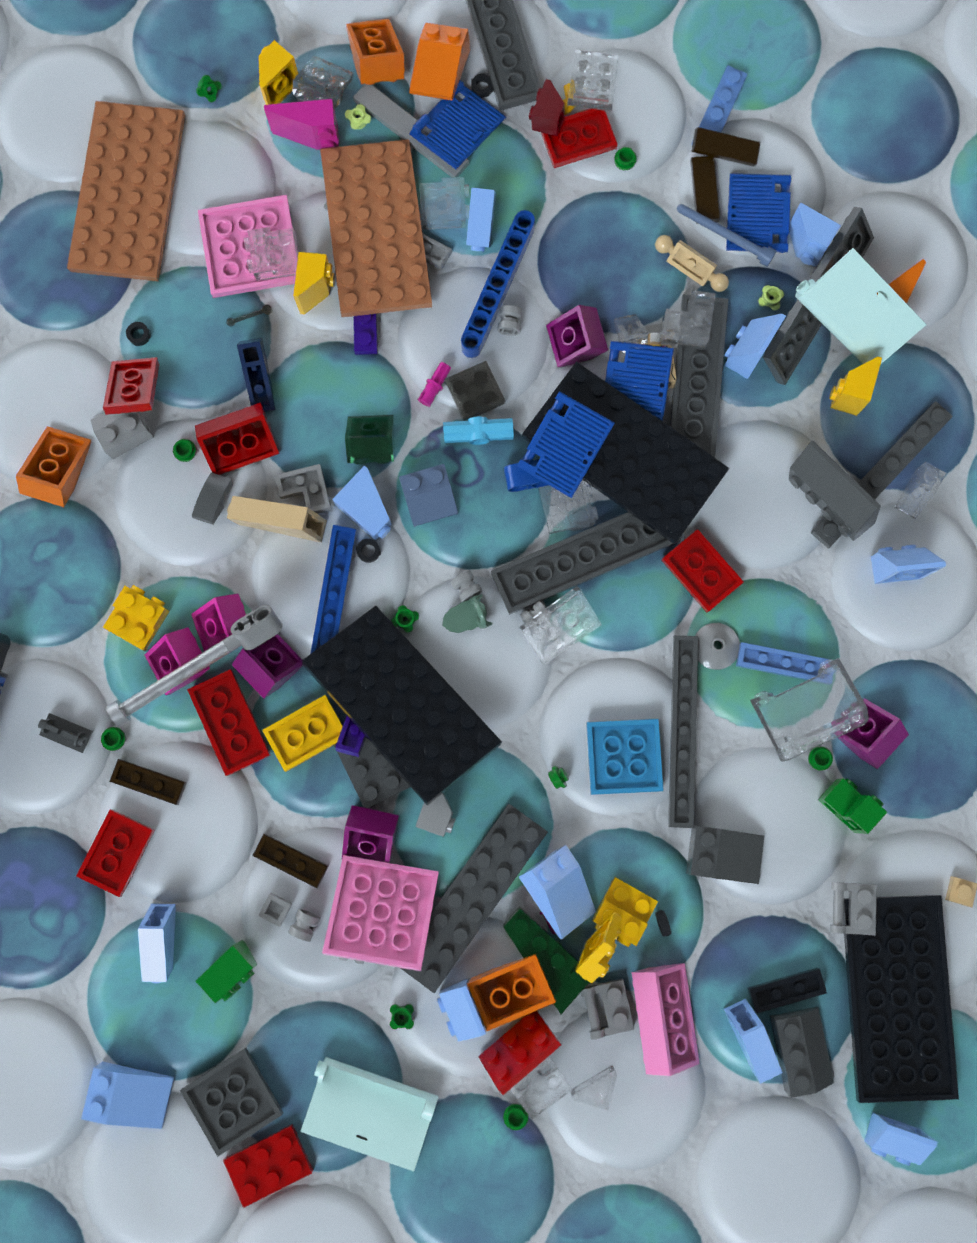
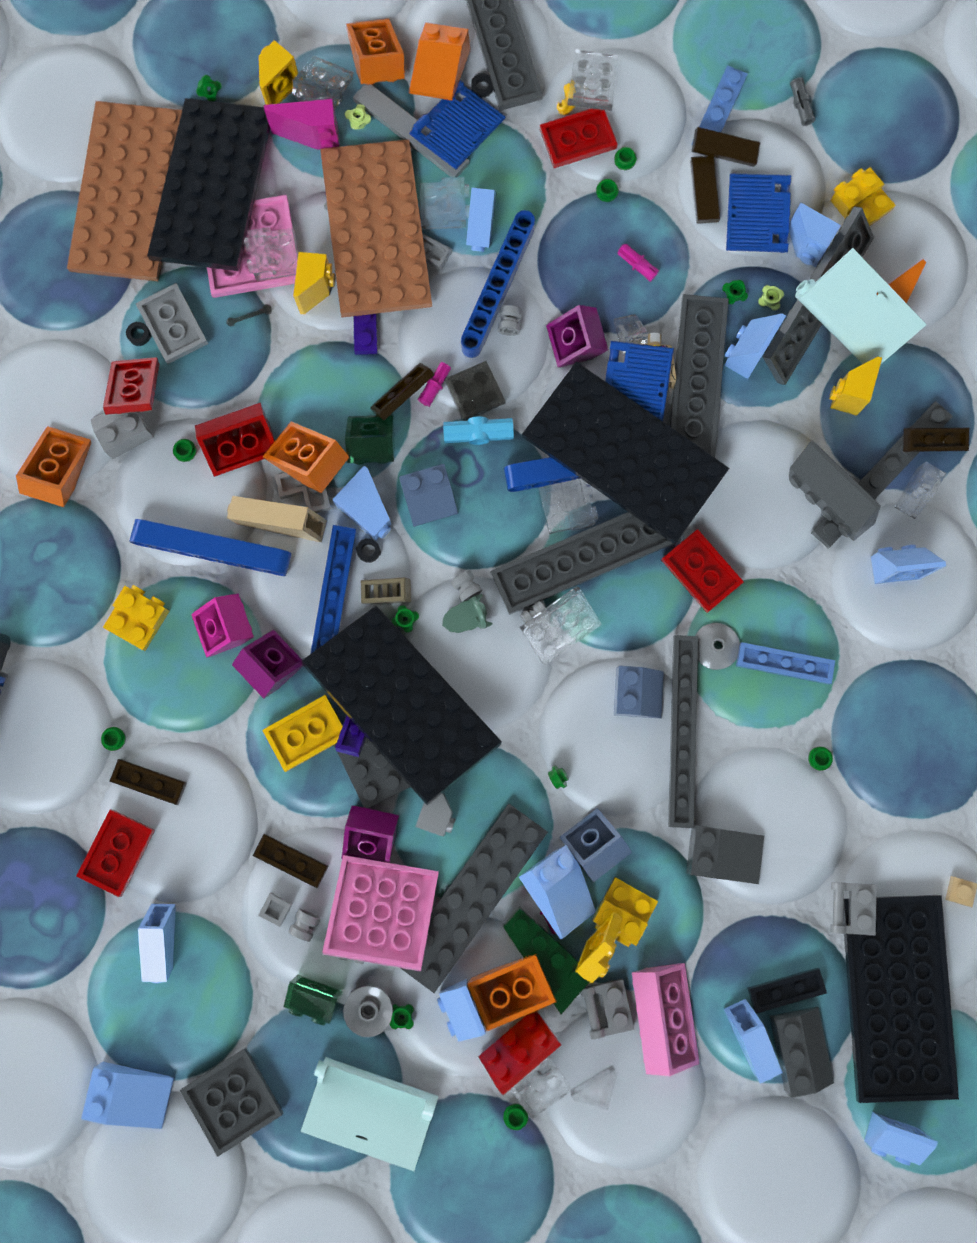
dark grey hinge [38,713,93,753] -> none
piece [106,605,283,727] -> none
dark pink slope [145,627,210,696] -> none
red plate [187,669,271,776] -> none
dark grey slope [192,473,233,525] -> none
green slope [195,940,258,1004] -> none
red plate [223,1124,313,1208] -> none
dark blue slope [237,337,276,412] -> none
blue window [517,391,615,498] -> none
dark red slope [529,79,565,136] -> none
dark azure plate [586,719,663,795] -> none
tan plate [655,235,729,292] -> none
black piece [655,910,672,937] -> none
clear brick [659,290,716,348] -> none
sand blue piece [677,204,777,267] -> none
clear windscreen [750,658,869,761] -> none
green brick [818,778,887,834] -> none
magenta slope [833,698,909,769] -> none
none -> blue beam [129,519,292,576]
none -> light grey plate [135,283,208,364]
none -> black plate [147,98,270,271]
none -> orange slope [263,422,349,493]
none -> clear green slope [283,975,343,1025]
none -> light grey dish [343,986,393,1037]
none -> dark tan slope [361,577,411,604]
none -> dark brown tile [370,363,435,420]
none -> sand blue slope [559,808,632,882]
none -> green plate [596,179,619,202]
none -> sand blue slope [614,666,664,719]
none -> dark pink axle [618,244,660,282]
none -> green plate [722,280,748,305]
none -> dark grey pin [790,77,816,126]
none -> yellow plate [830,167,896,226]
none -> dark brown tile [903,428,970,452]

